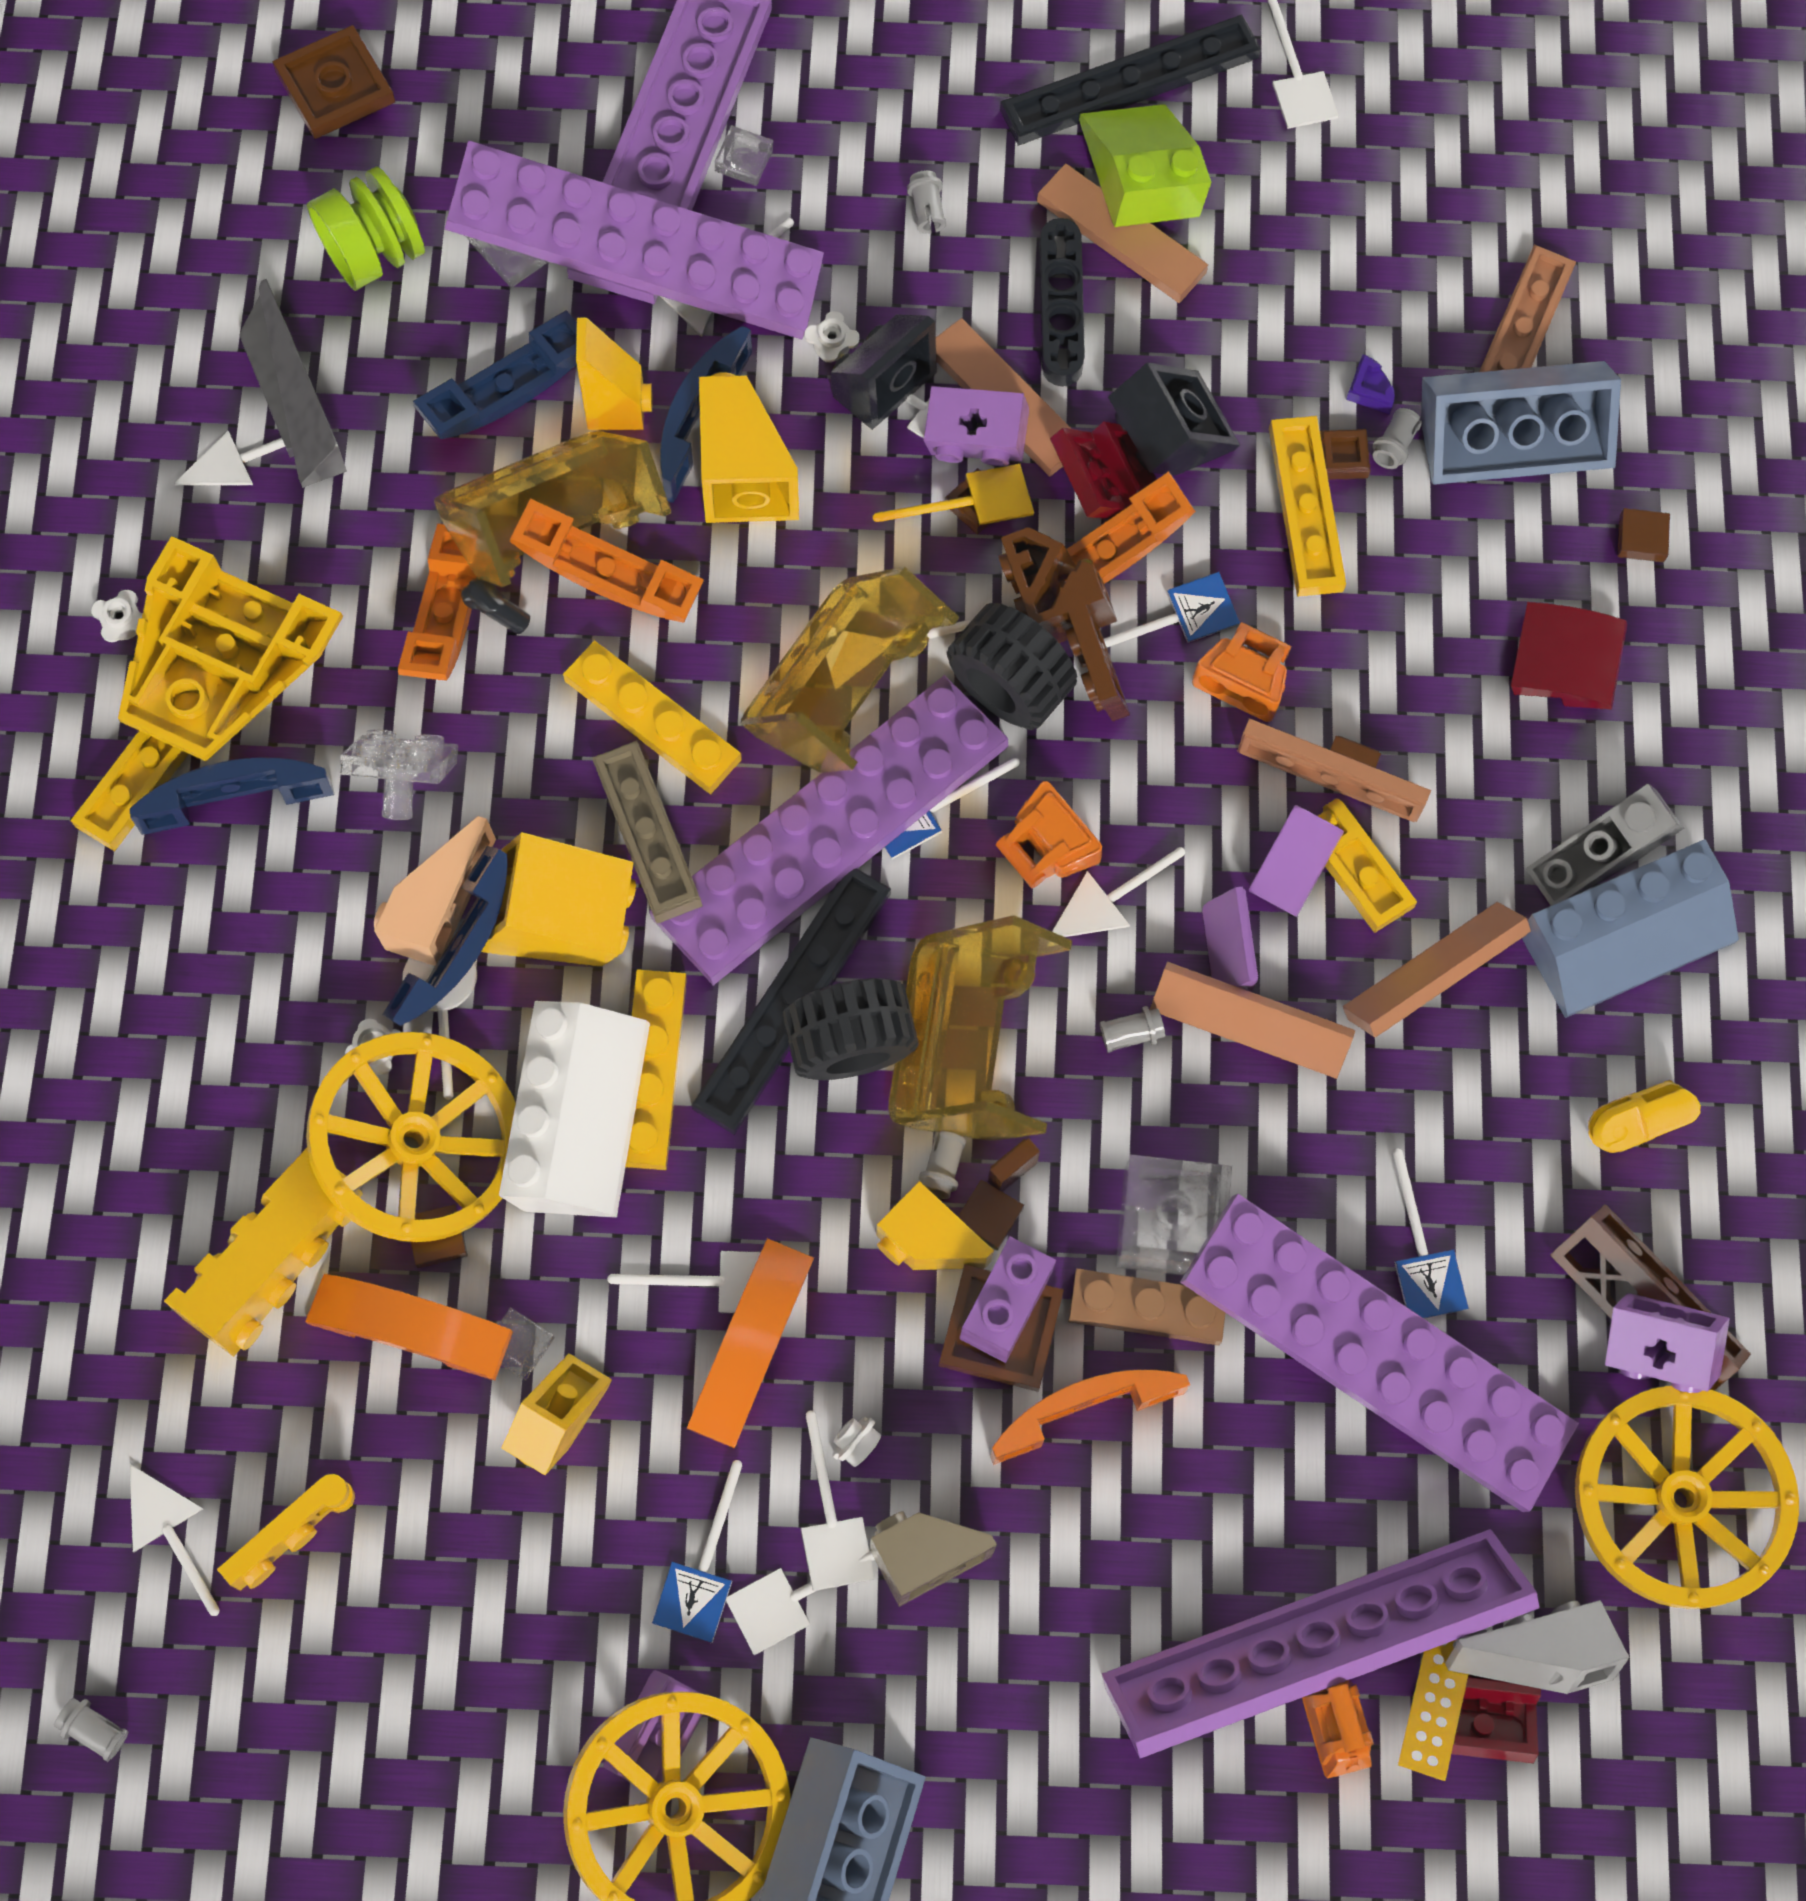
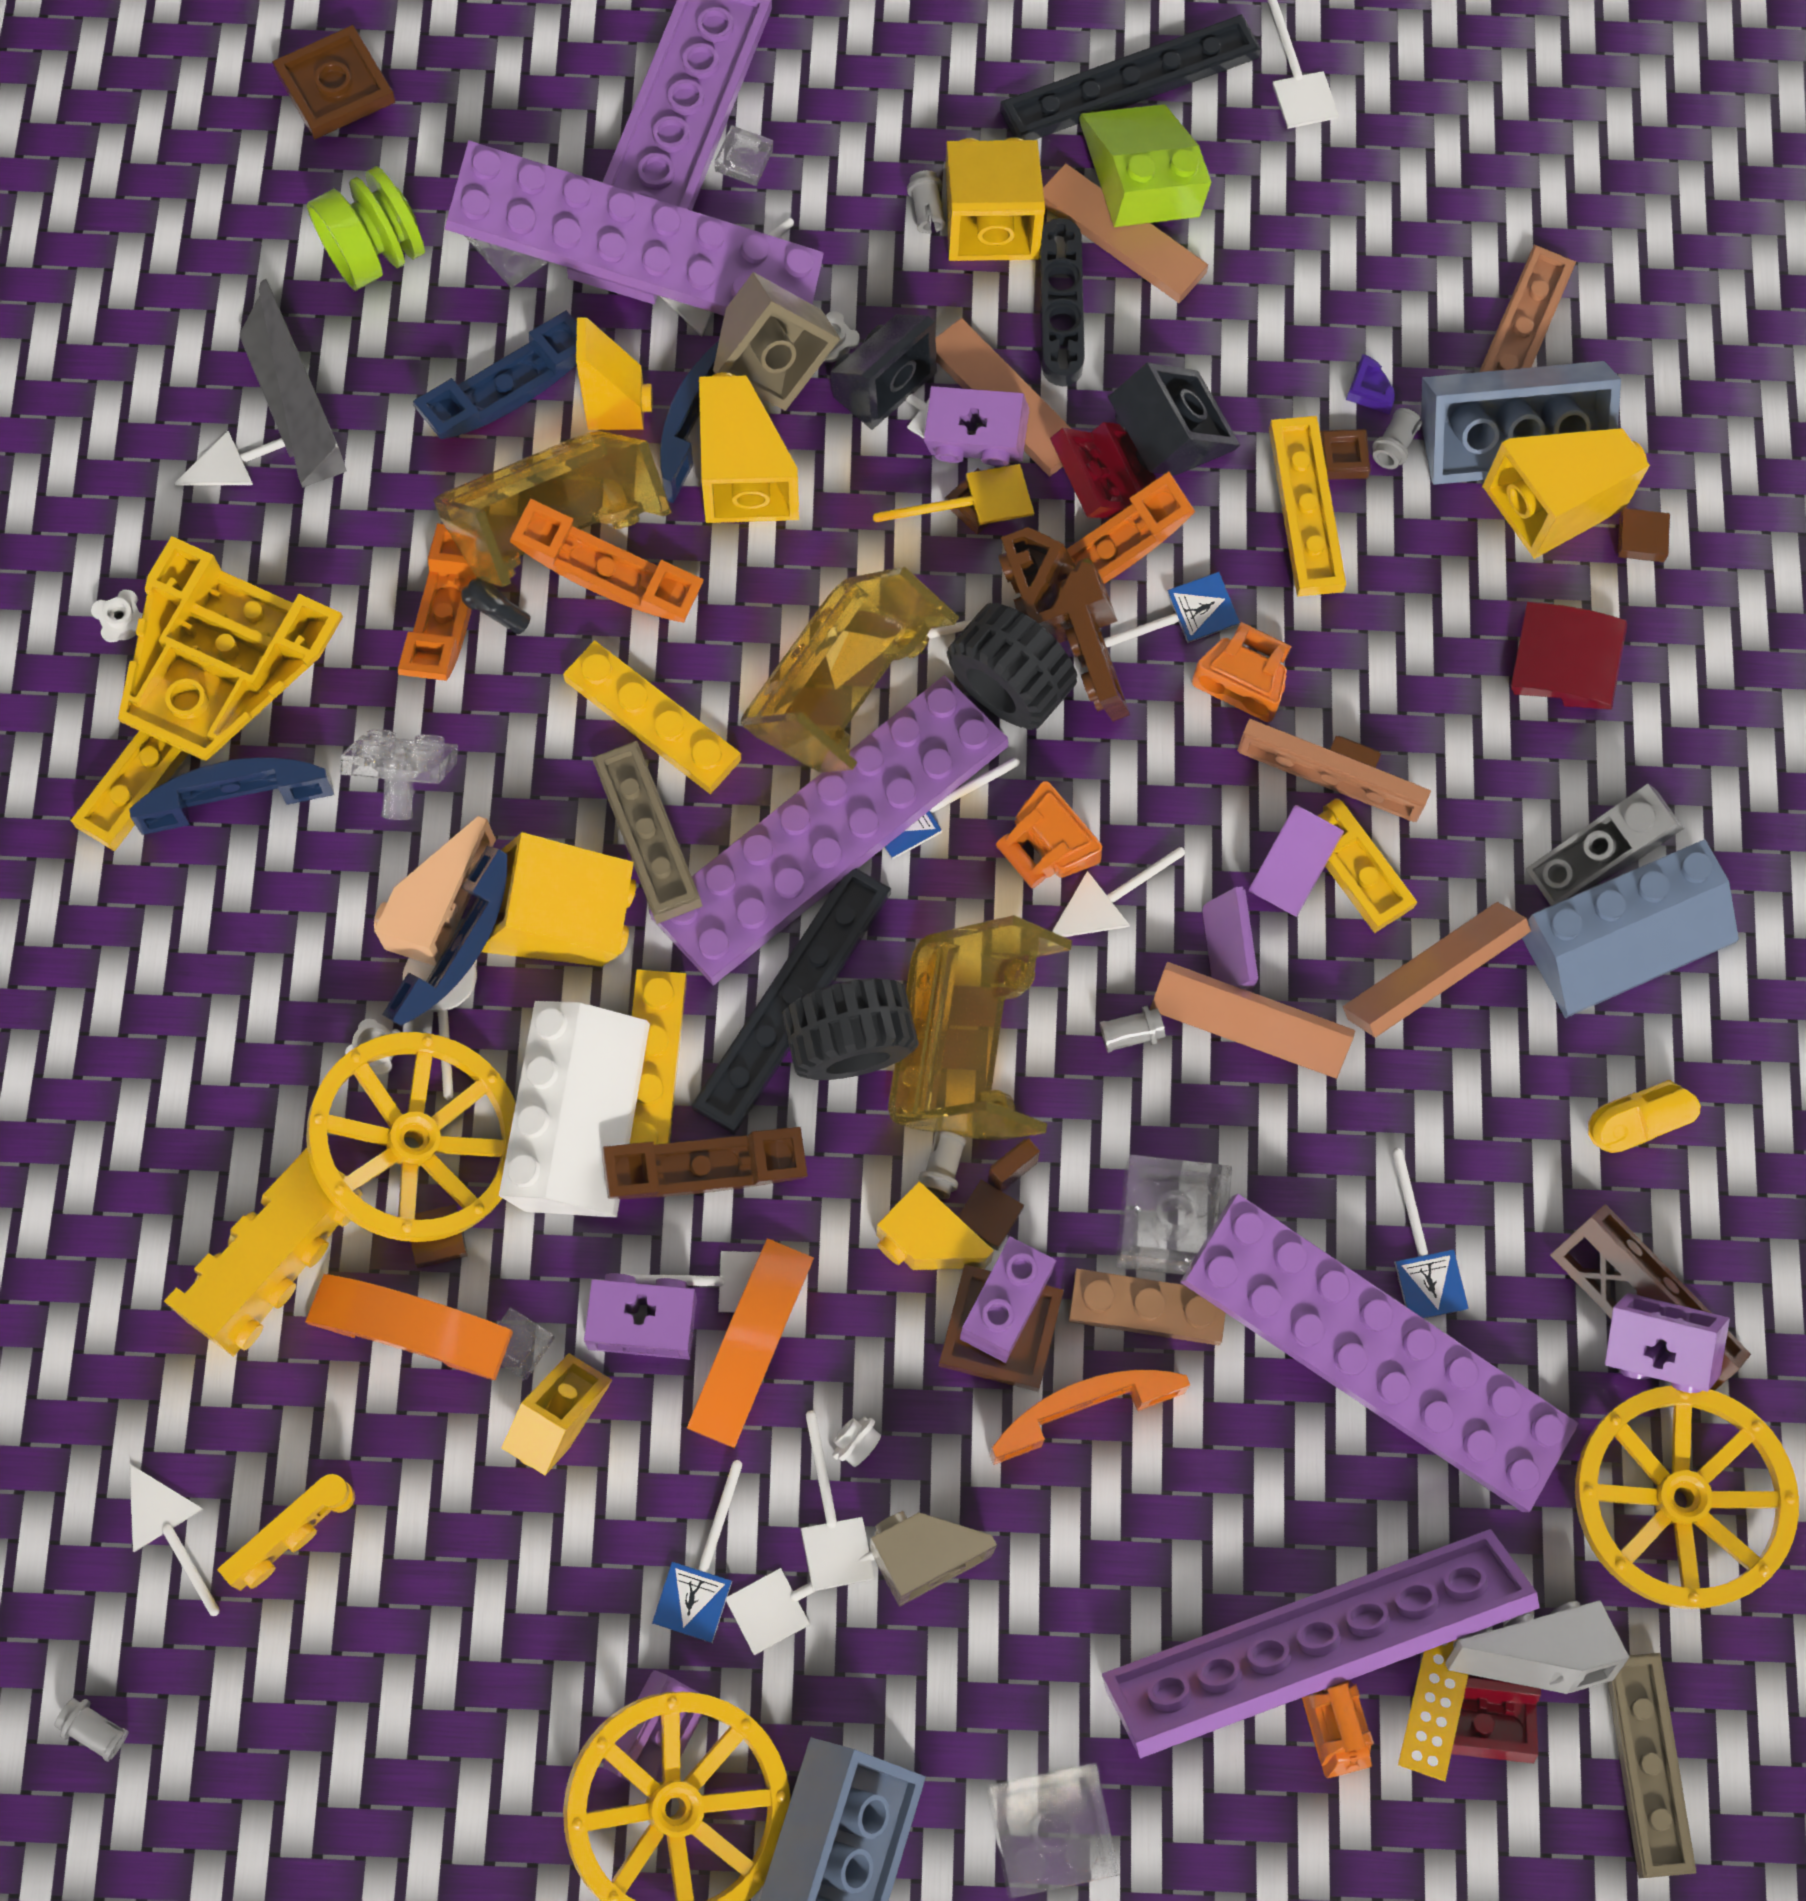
none -> medium lavender brick [584,1273,697,1360]
none -> reddish brown slope [601,1127,808,1199]
none -> dark tan slope [713,272,840,411]
none -> yellow slope [945,138,1045,261]
none -> clear brick [986,1763,1120,1899]
none -> yellow slope [1482,428,1650,559]
none -> dark tan tile [1607,1653,1697,1879]

